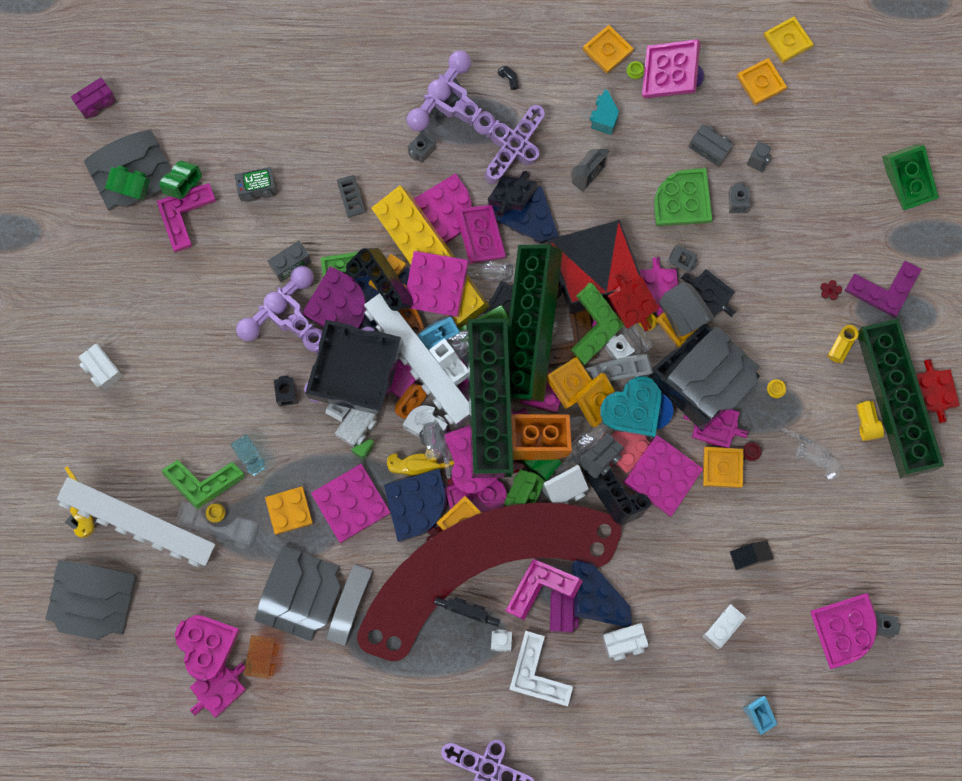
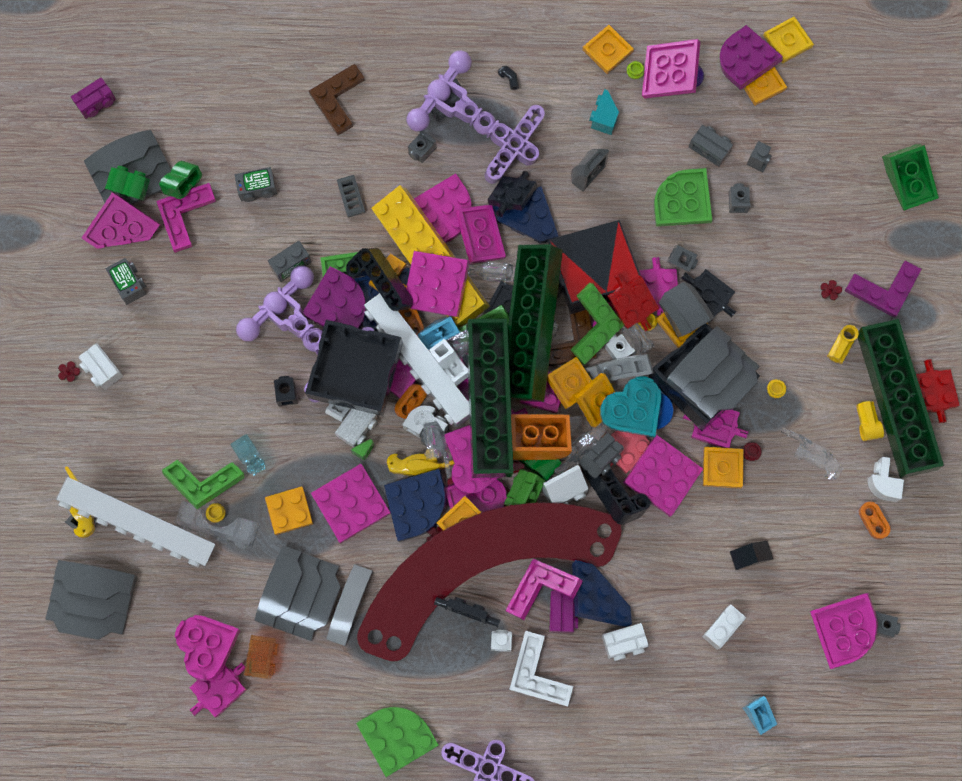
none -> dark red plant [58,361,80,382]
none -> dark pink plate [81,192,161,249]
none -> brick [105,258,146,305]
none -> reddish brown plate [309,64,365,136]
none -> bright green plate [356,707,439,777]
none -> magenta plate [720,25,783,90]
none -> orange plate [859,502,890,540]
none -> white brick [868,457,904,502]

